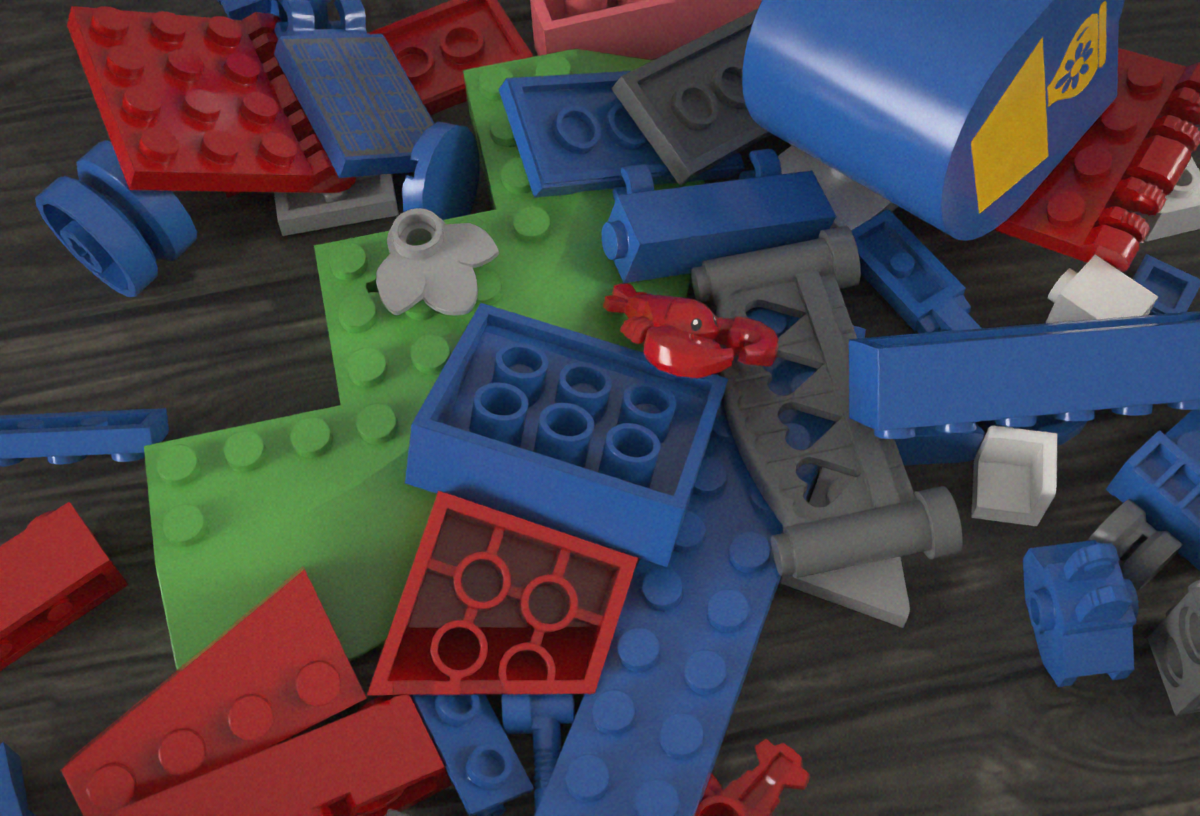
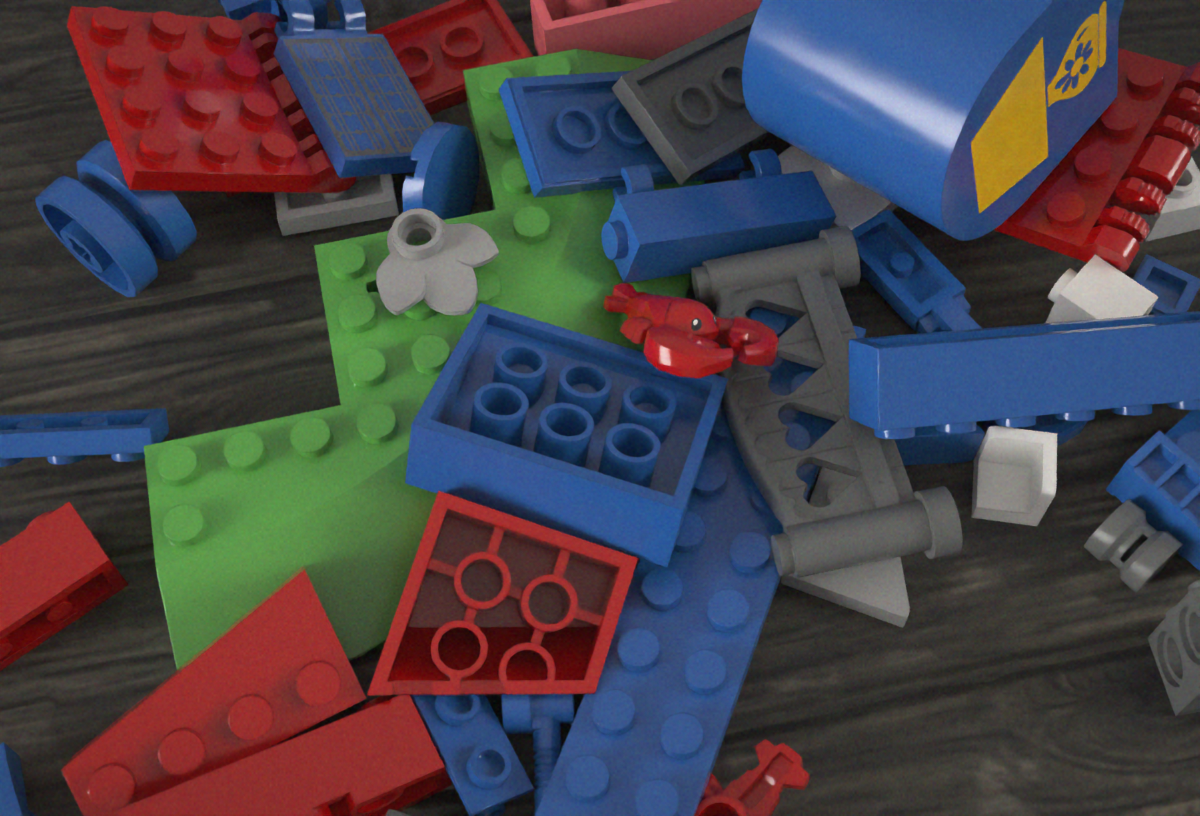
blue hinge [1023,540,1139,687] -> none

